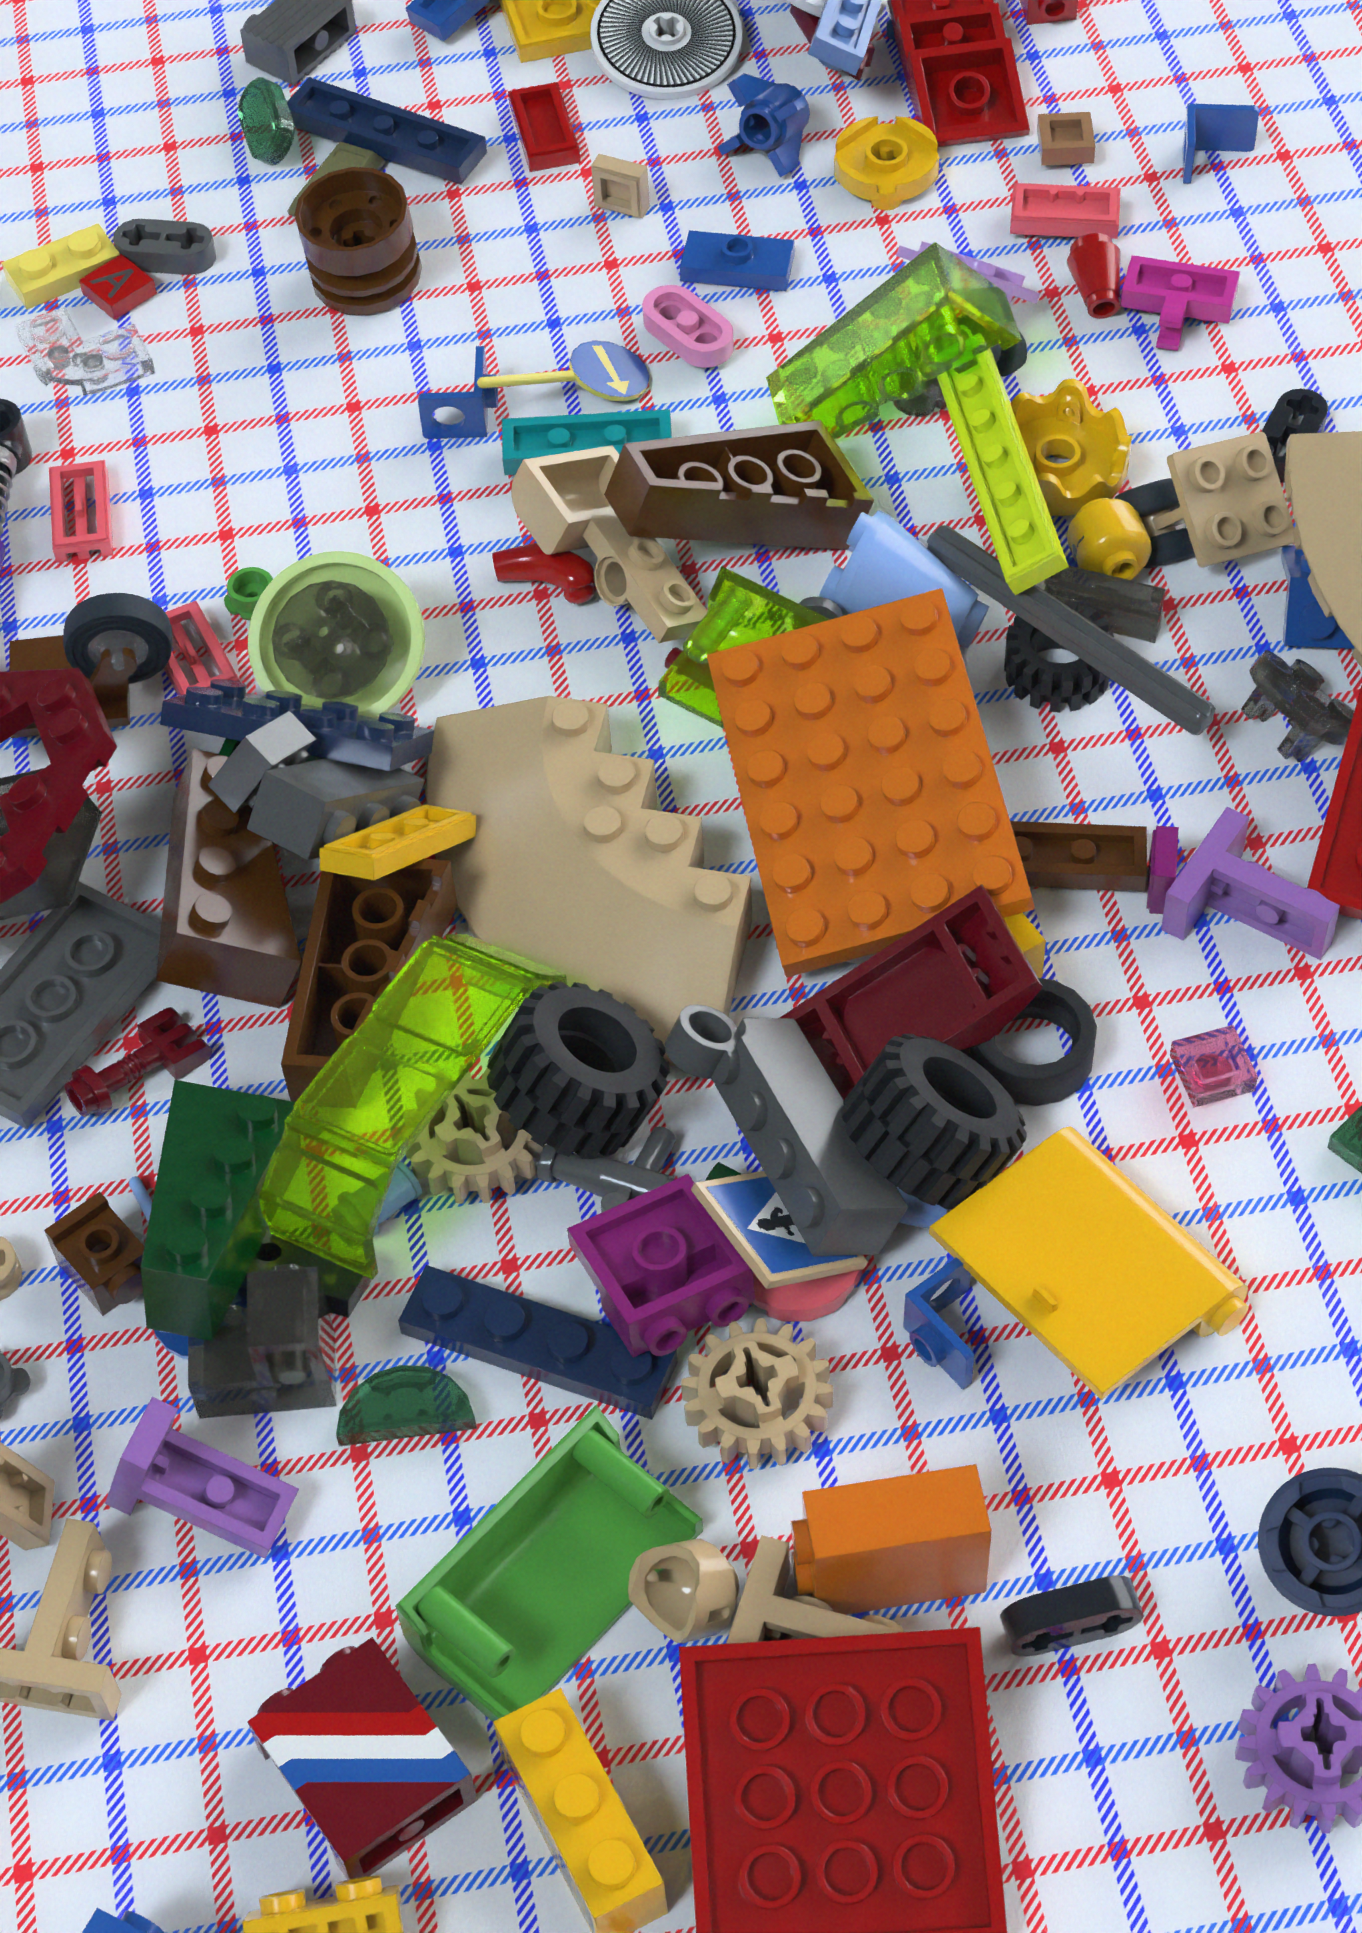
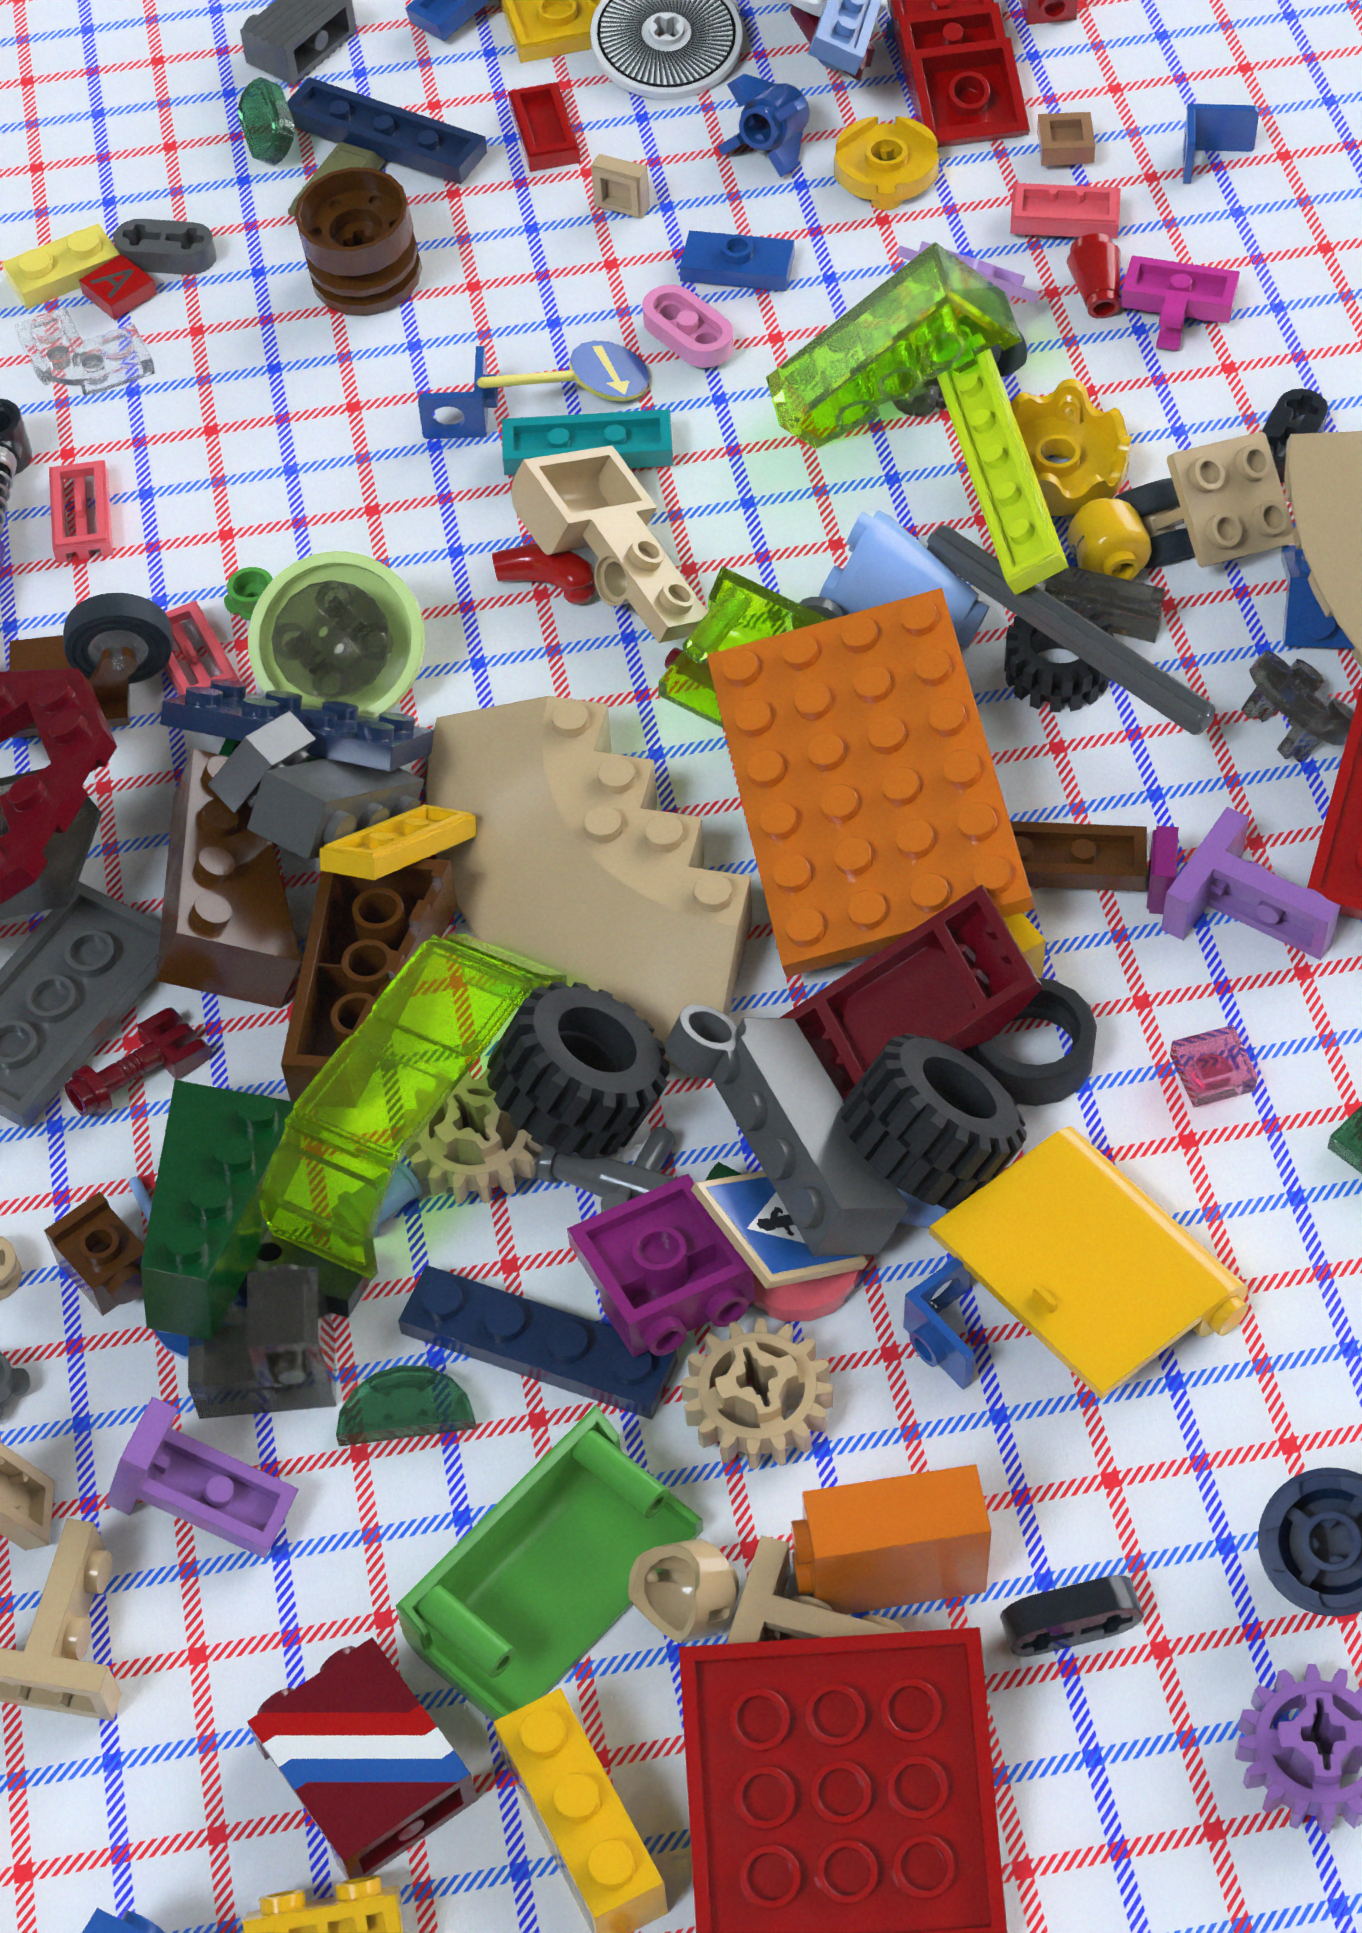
reddish brown wedge [604,420,874,550] -> none

